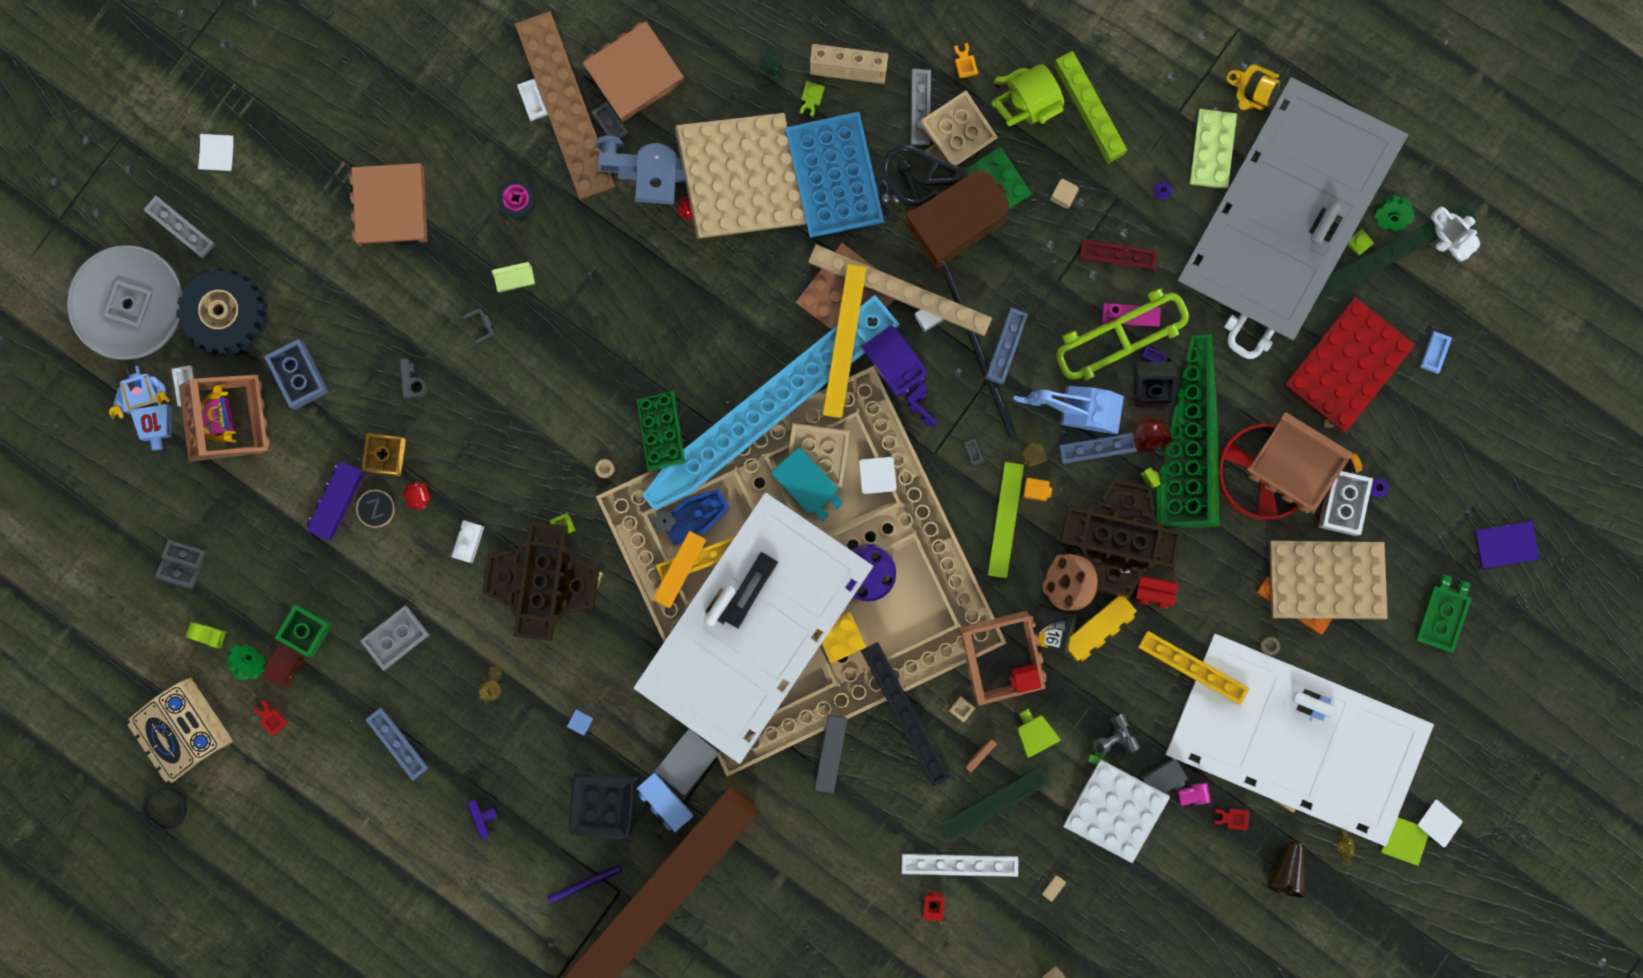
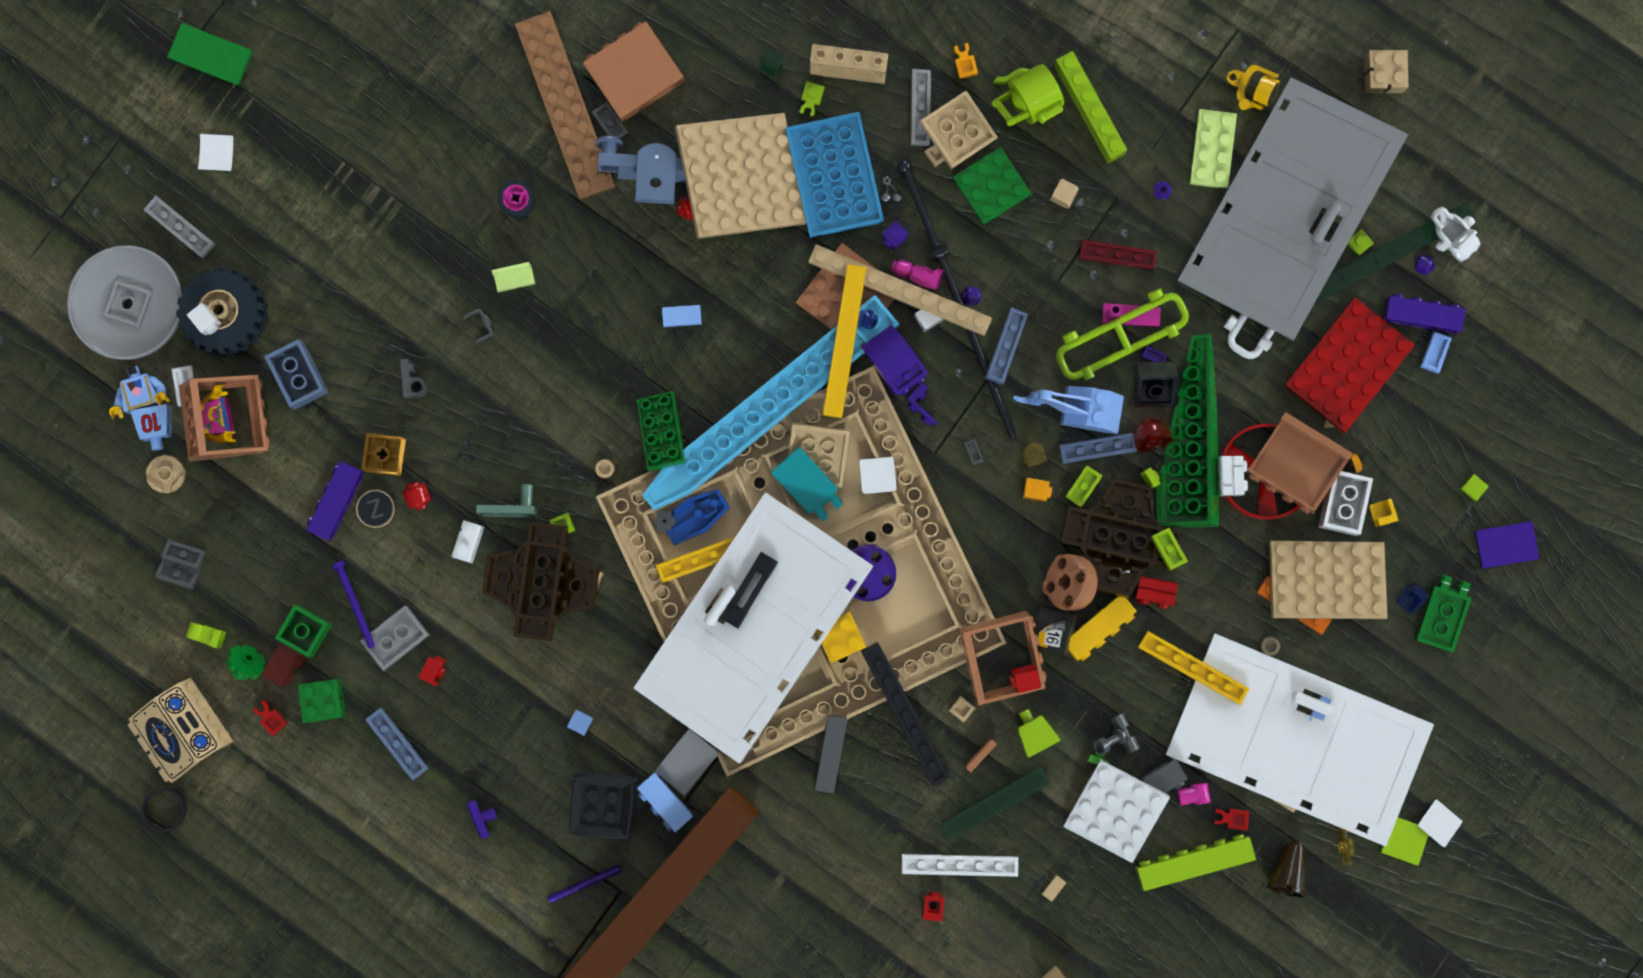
nougat panel [349,163,428,246] -> none
clear yellow plate [479,666,502,701] -> none
white tile [517,78,548,121] -> none
light orange tile [653,531,706,608] -> none
reddish brown piece [881,145,1009,270] -> none
lime tile [987,462,1024,578] -> none
dark purple plate [1370,478,1388,498] -> none
green plant [1375,195,1415,231] -> none
none -> tan tile [146,455,186,493]
none -> green tile [167,23,253,86]
none -> white brick [187,303,221,335]
none -> green brick [298,679,346,723]
none -> dark purple bar [331,560,375,649]
none -> red brick [418,655,446,686]
none -> sand green piece [476,484,537,518]
none -> light blue tile [662,305,702,327]
none -> clear blue piece [858,309,878,330]
none -> dark purple brick [881,220,909,251]
none -> dark pink piece [891,260,943,290]
none -> dark purple piece [961,286,981,306]
none -> lime plate [1065,465,1102,508]
none -> lime brick [1135,834,1256,891]
none -> lime plate [1151,528,1188,571]
none -> white brick [1217,456,1248,496]
none -> tan piece [1364,50,1409,93]
none -> yellow panel [1369,499,1398,527]
none -> dark purple brick [1382,294,1466,334]
none -> clear blue panel [1396,583,1430,614]
none -> dark purple piece [1414,254,1435,275]
none -> lime tile [1461,474,1489,501]

